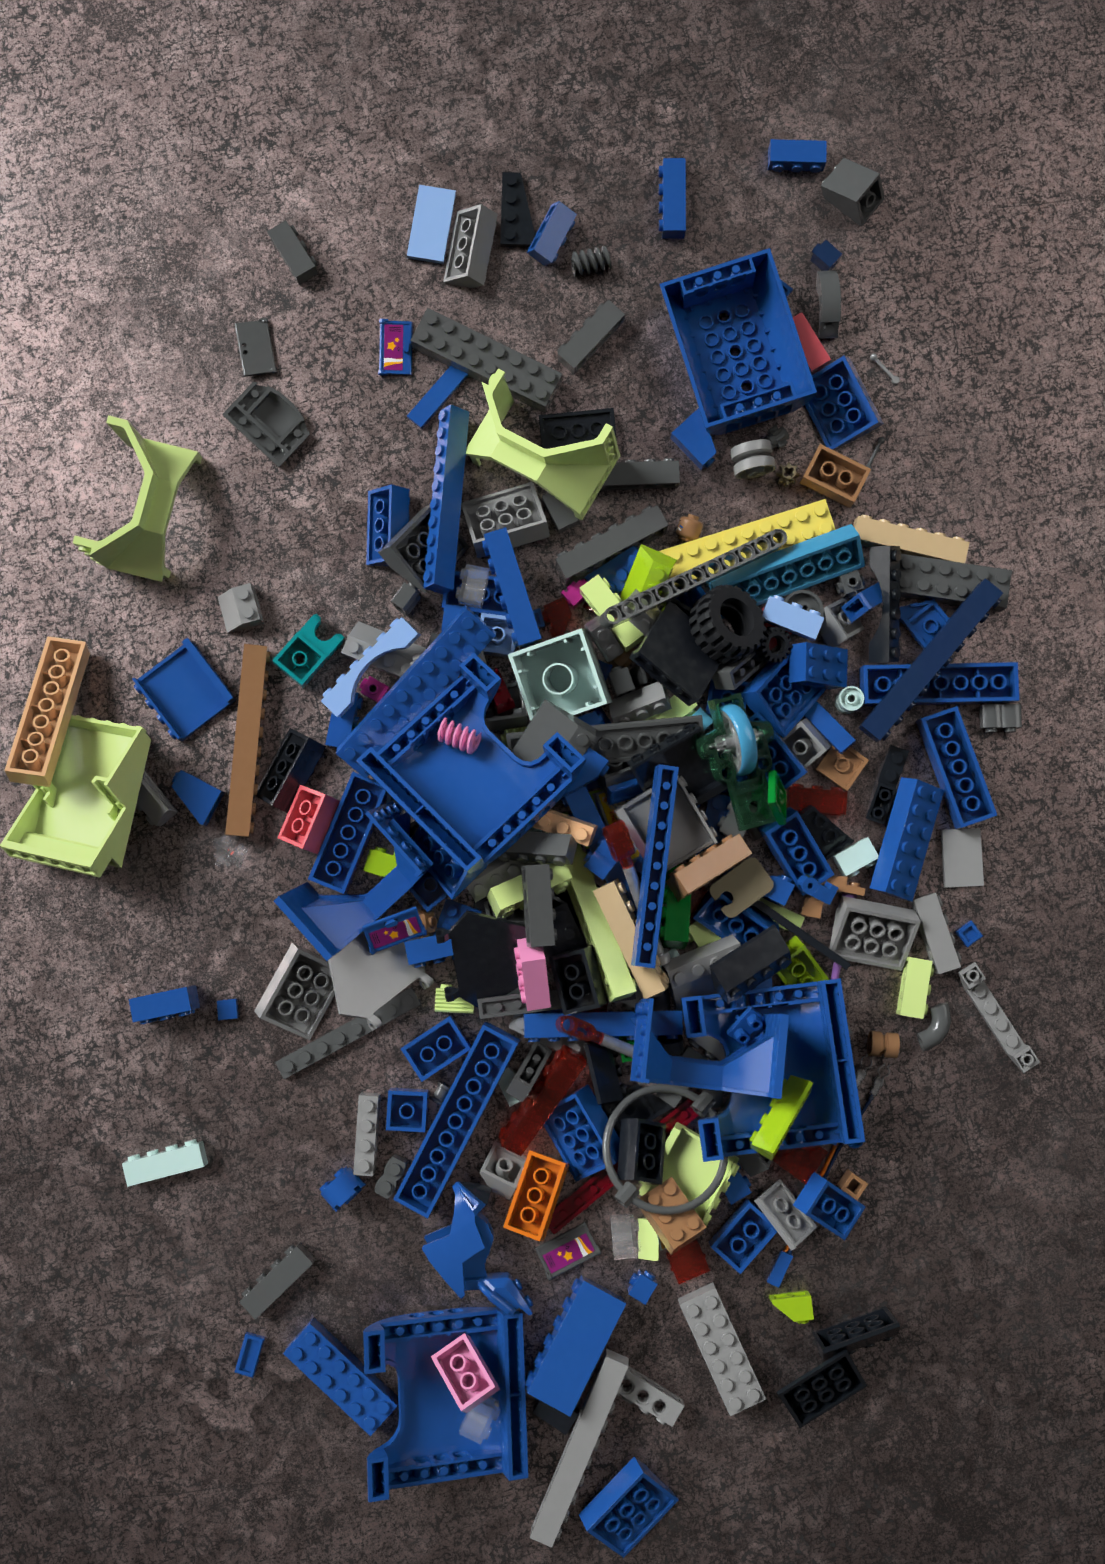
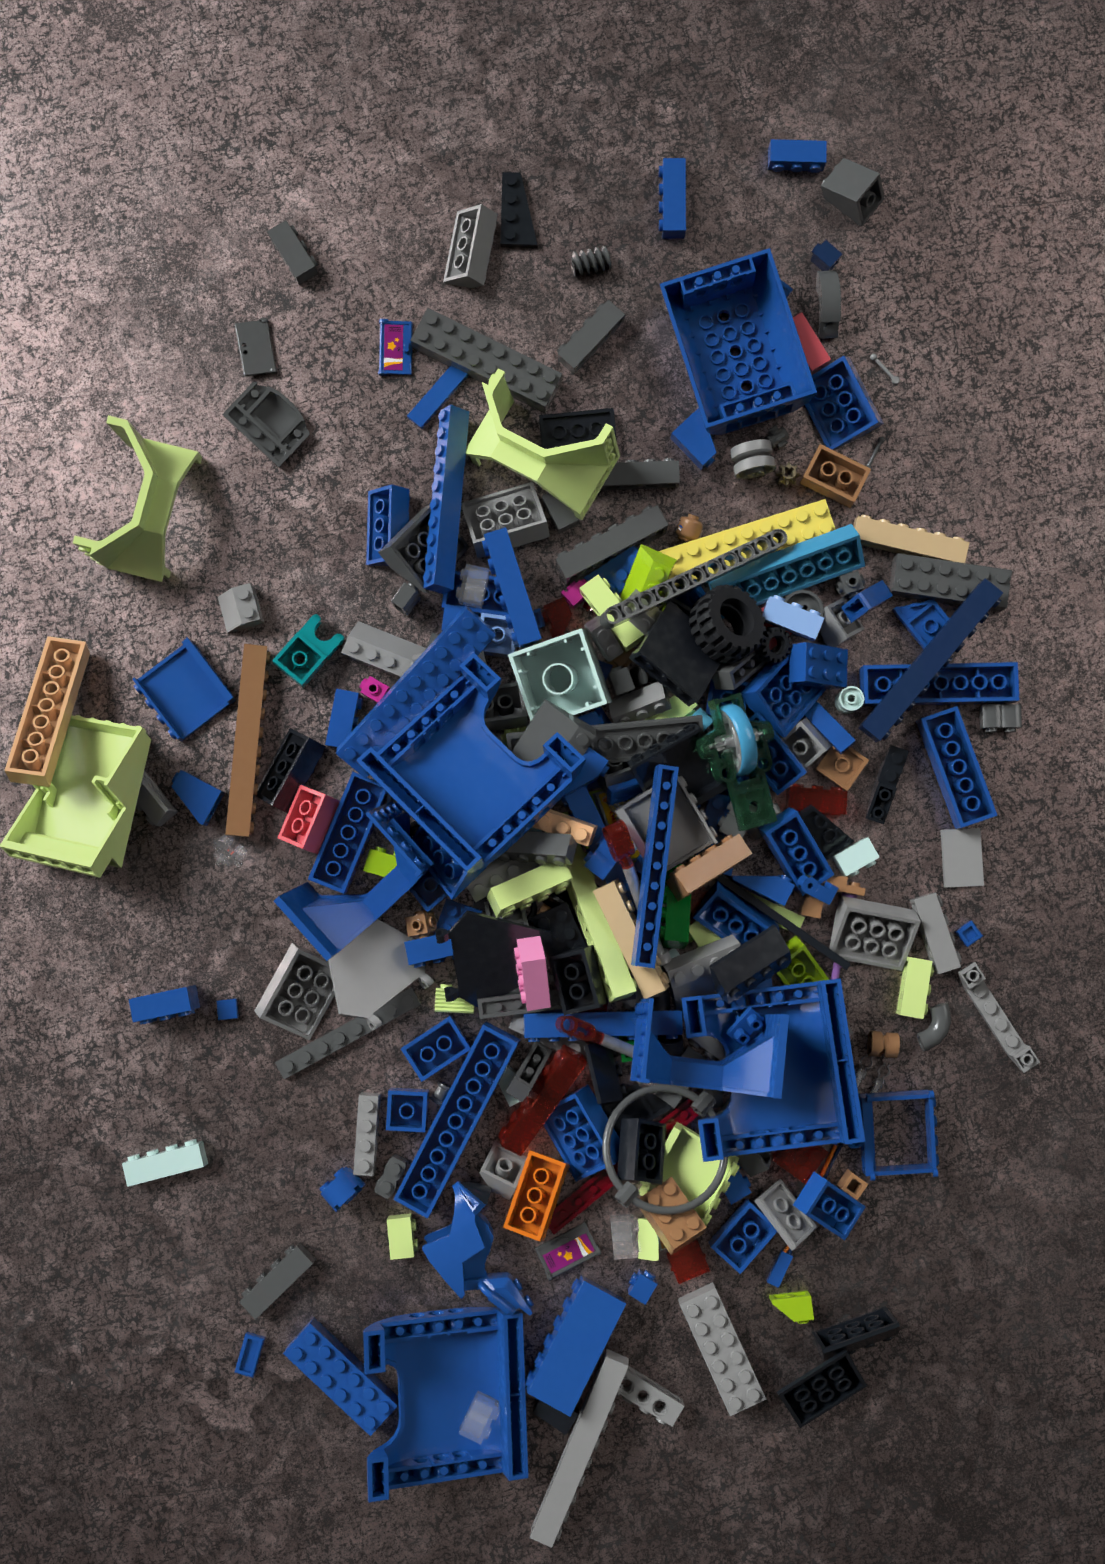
light blue arch [321,617,421,717] -> none
door [362,906,427,955] -> none
light blue tile [407,185,456,264] -> none
bright pink brick [431,1333,500,1413] -> none
bright pink piece [438,717,482,754] -> none
dark red hinge [492,668,516,714] -> none
dark grey brick [521,864,557,947] -> none
blue brick [527,201,577,266] -> none
blue slope [578,1456,679,1558] -> none
dark tan piece [709,857,774,918] -> none
lime slope [749,1075,813,1161] -> none
green tile [768,770,787,825] -> none
black arch [869,546,901,663] -> none
blue brick [869,777,944,902] -> none
none -> yellowish green brick [387,1213,419,1260]
none -> blue window [858,1090,939,1181]

